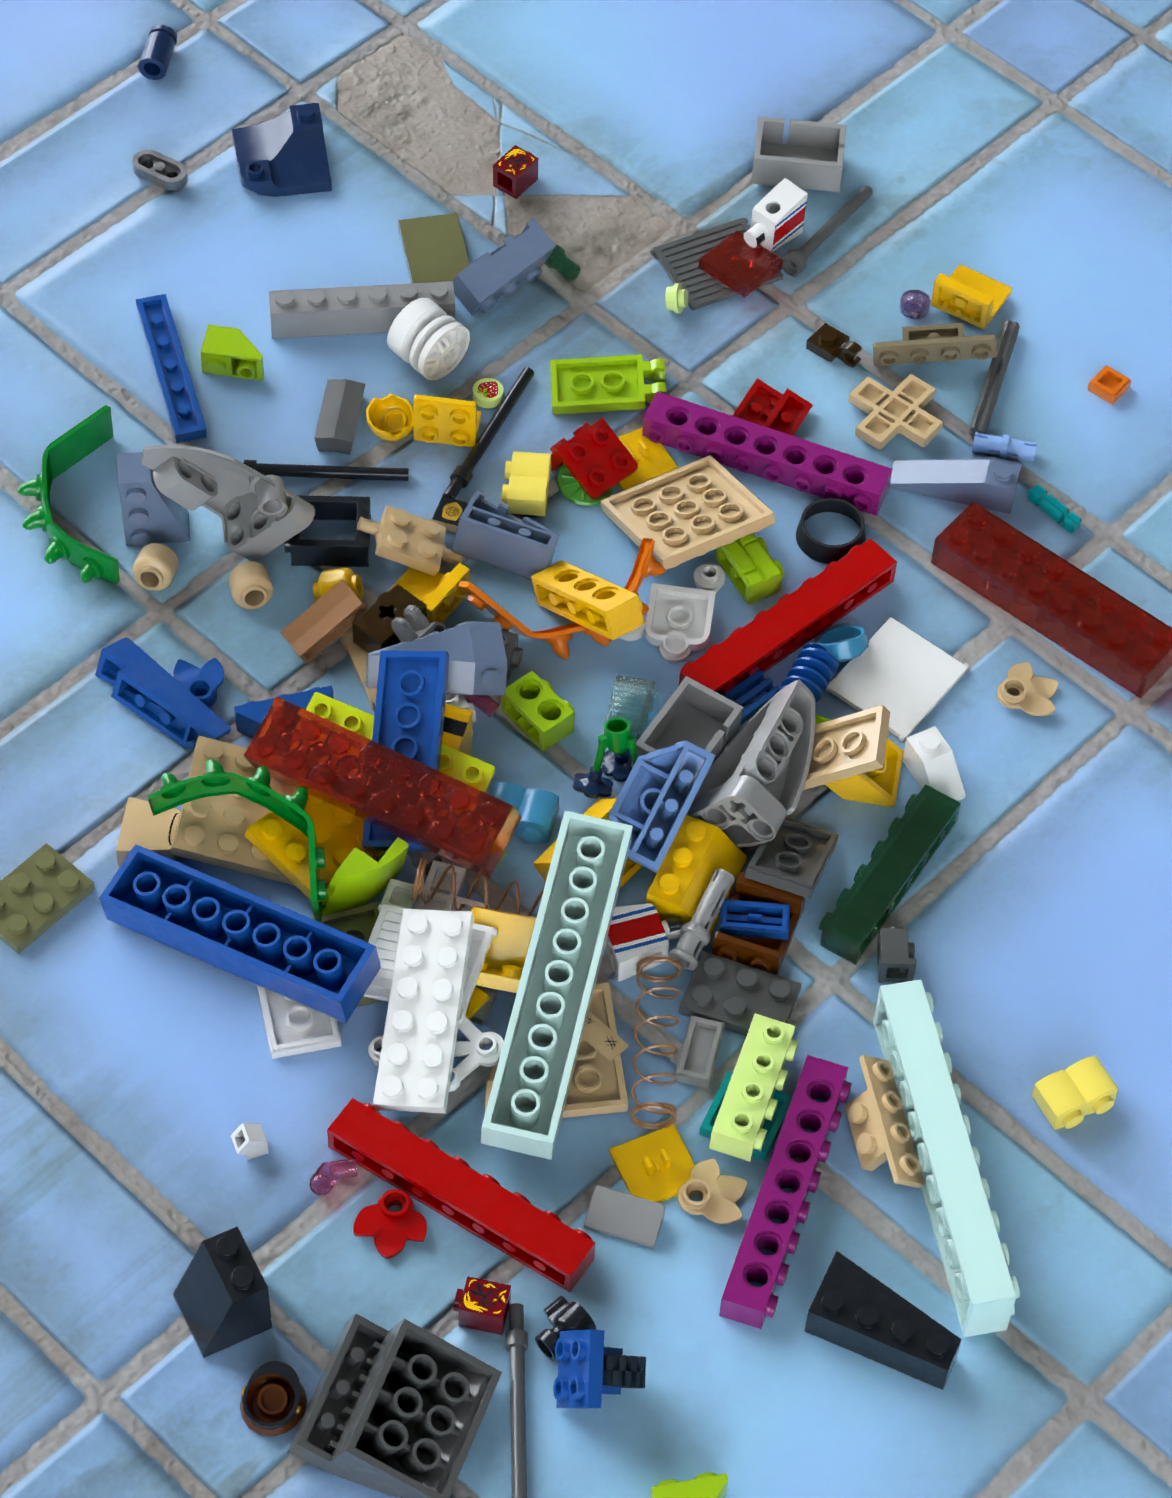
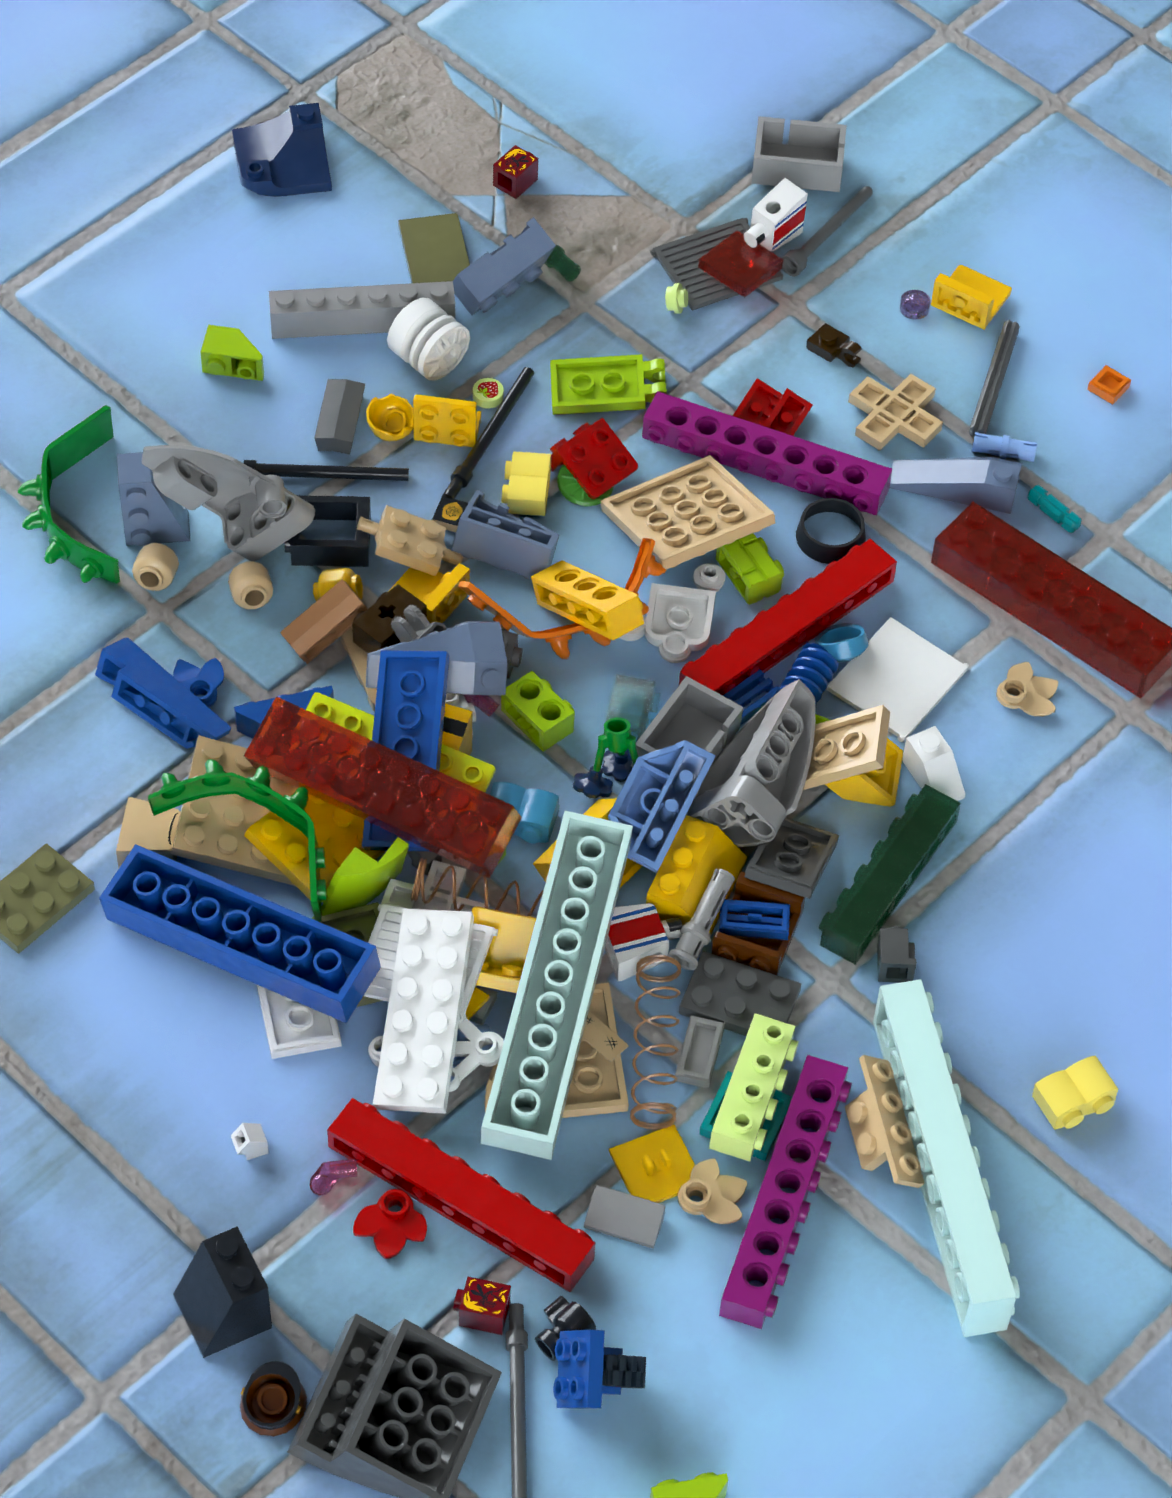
flat silver plate [132,150,188,191] -> none
blue plate [135,294,207,443] -> none
dark blue piece [138,25,177,80] -> none
yellow piece [618,427,679,491] -> none
black wedge [805,1250,962,1390] -> none
dark tan bracket [873,323,997,366] -> none

